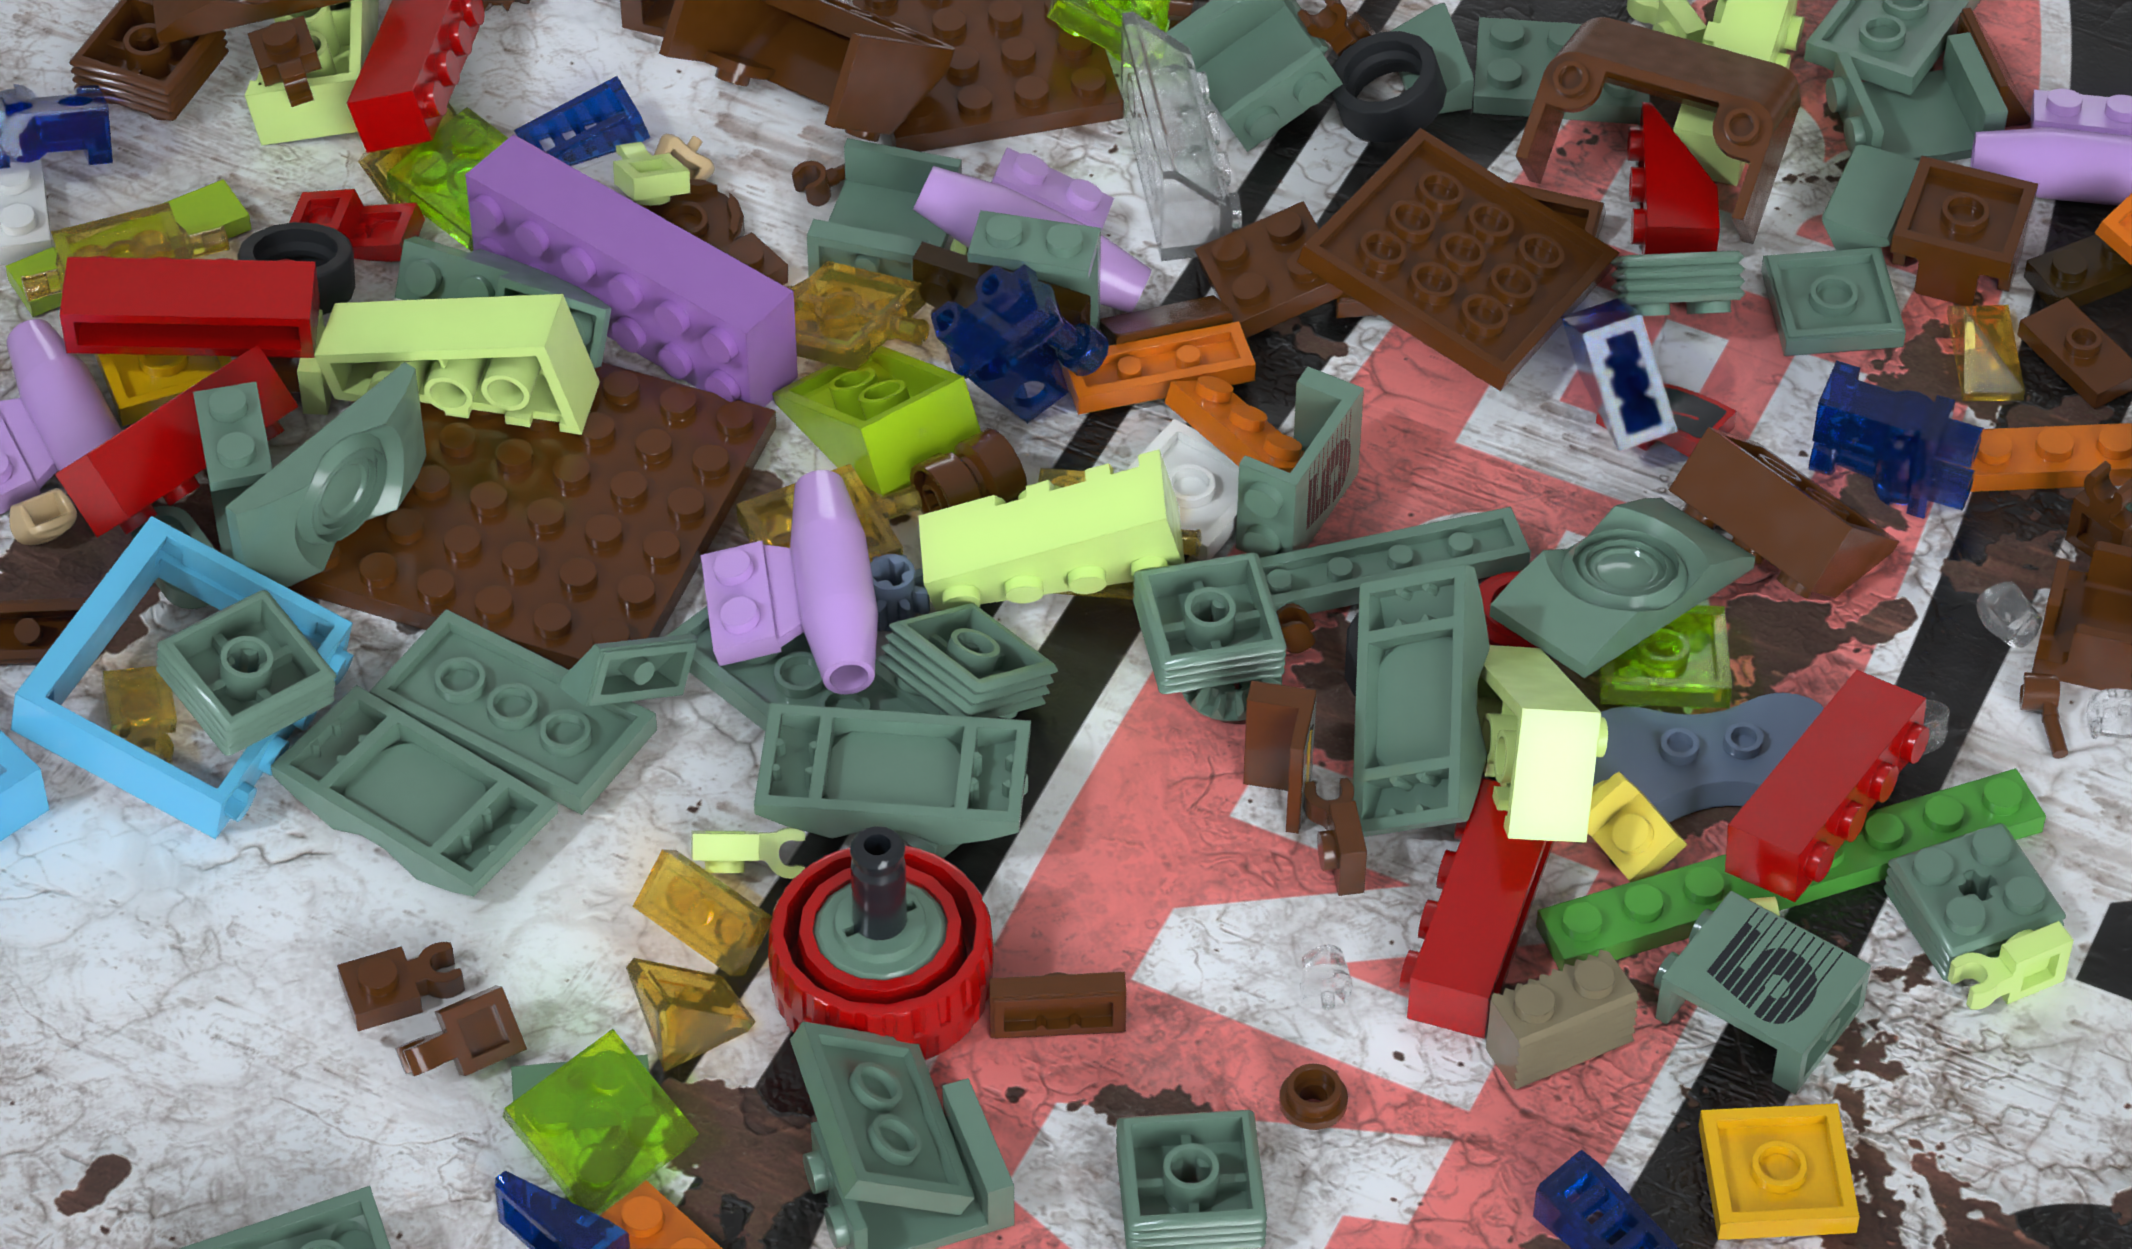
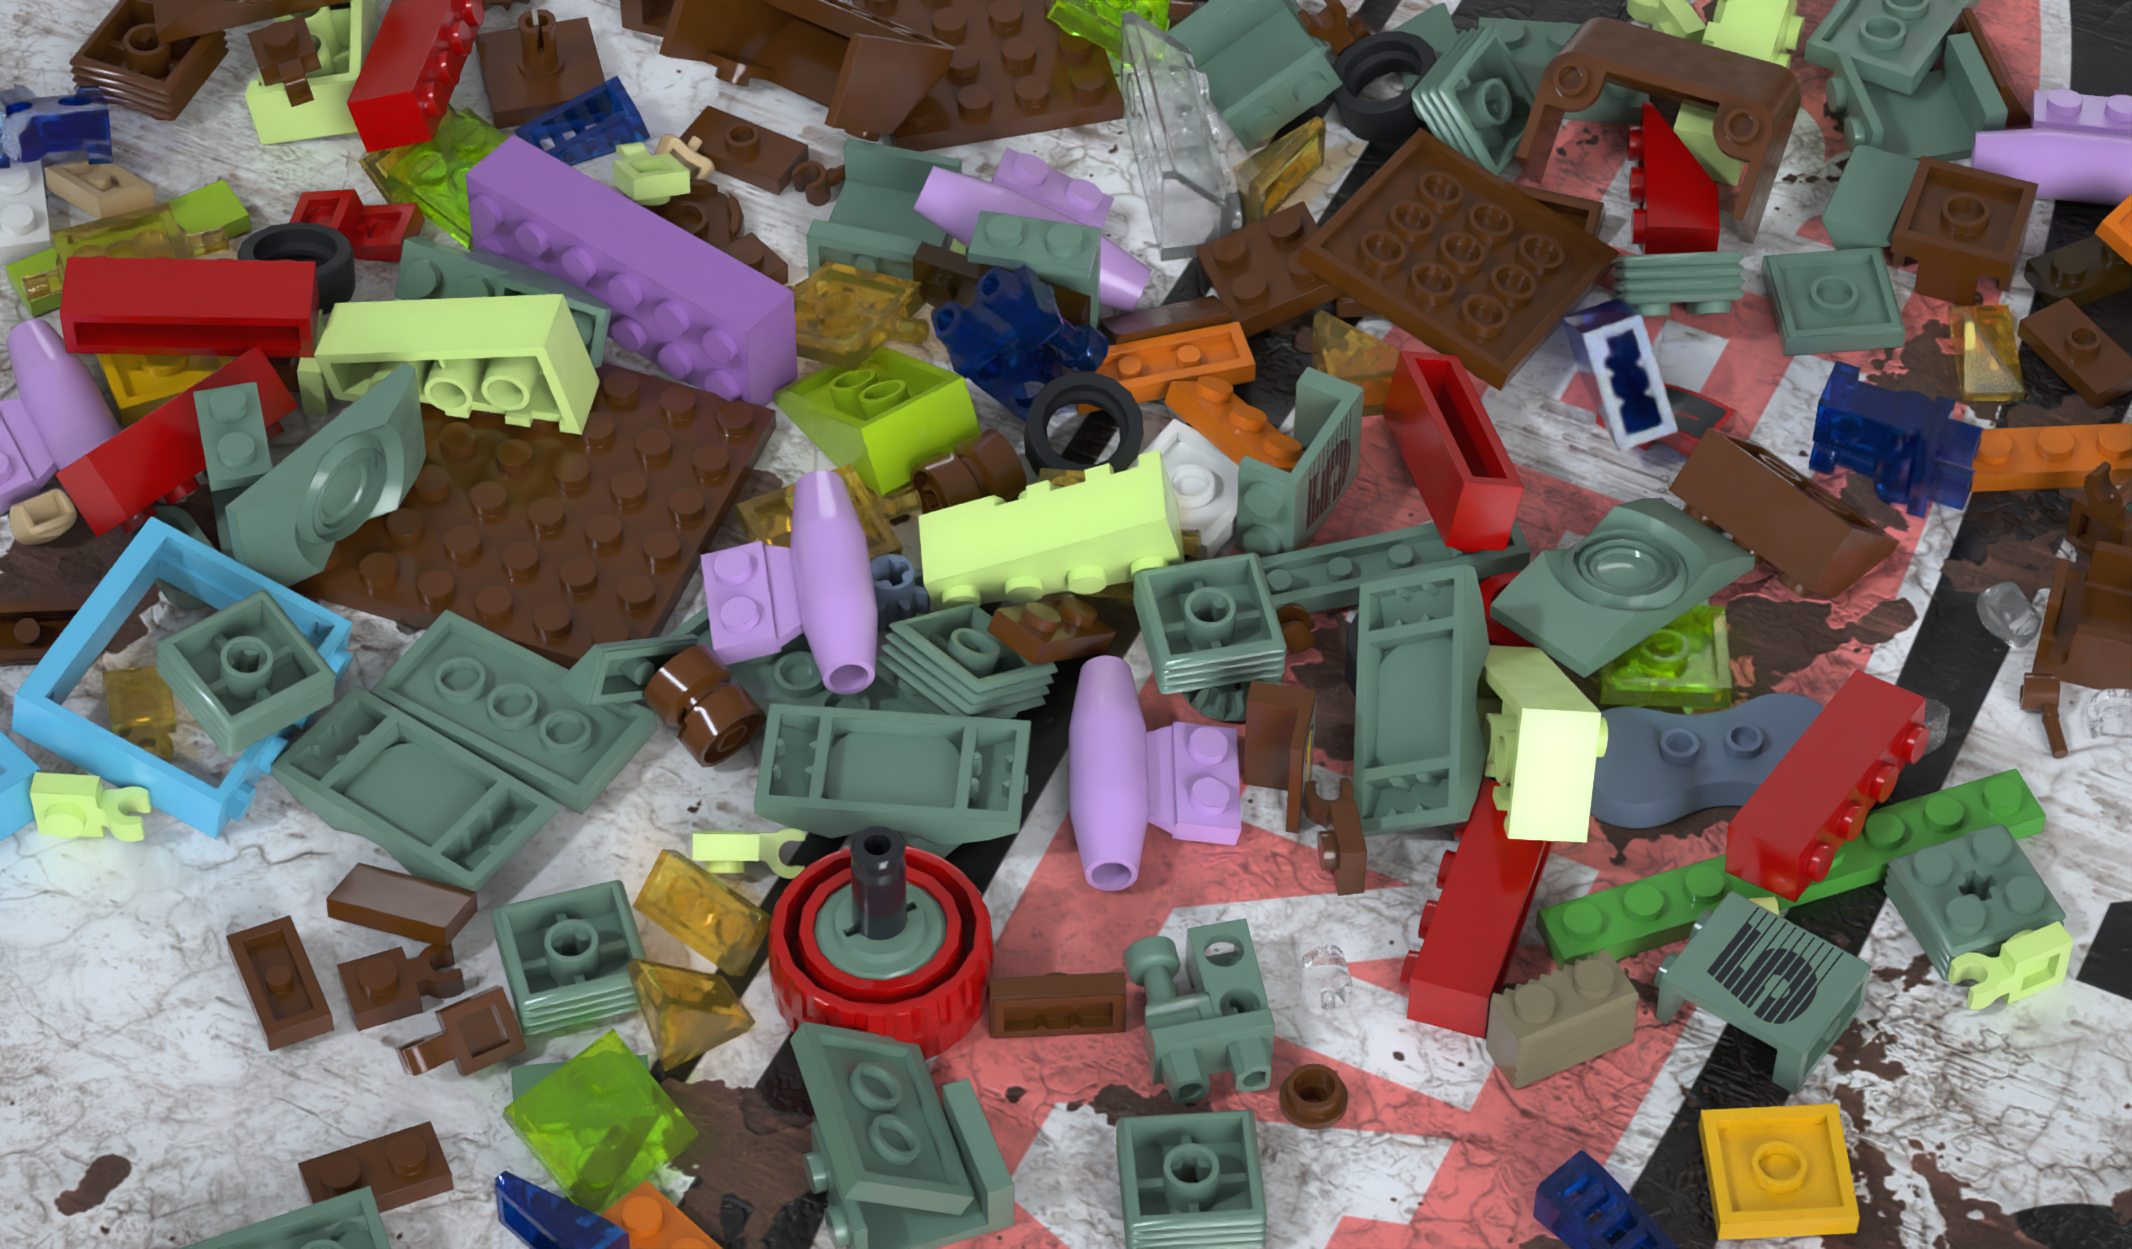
light yellow bracket [1588,772,1688,882] -> none
none -> yellowish green plate [30,772,152,842]
none -> tan plate [45,154,155,224]
none -> reddish brown plate [226,915,334,1052]
none -> reddish brown plate [298,1121,454,1213]
none -> reddish brown tile [326,862,478,947]
none -> reddish brown tile [474,9,610,130]
none -> sand green brick [492,880,654,1035]
none -> reddish brown wheel [643,644,766,768]
none -> reddish brown plate [680,105,809,196]
none -> reddish brown plate [987,597,1116,665]
none -> black tyre [1023,371,1144,488]
none -> lavender plate [1069,656,1242,891]
none -> sand green hips [1123,918,1275,1105]
none -> clear yellow slope [1233,116,1326,225]
none -> clear yellow slope [1312,310,1400,417]
none -> red brick [1383,351,1524,553]
none -> sand green brick [1411,24,1535,177]

